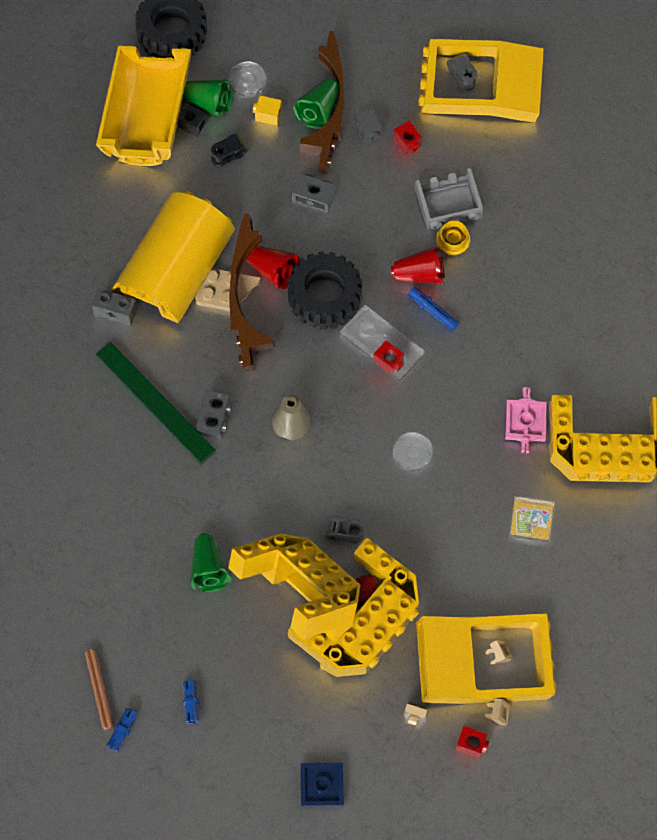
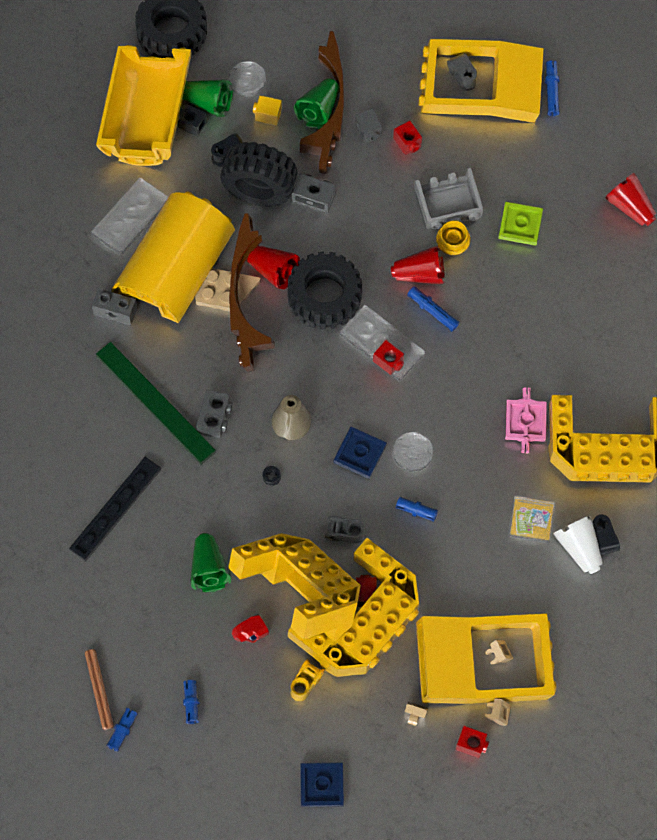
none -> black tile [69,456,161,562]
none -> clear tile [91,178,168,256]
none -> black tyre [220,142,298,207]
none -> red rock [232,614,269,643]
none -> black bush [262,466,281,486]
none -> yellow piece [290,659,325,701]
none -> dark blue plate [333,427,387,479]
none -> blue pin [396,496,438,522]
none -> lime plate [498,202,543,246]
none -> blue pin [545,60,560,116]
none -> white cone [553,515,603,574]
none -> black piece [593,514,620,556]
none -> red cone [605,173,657,227]

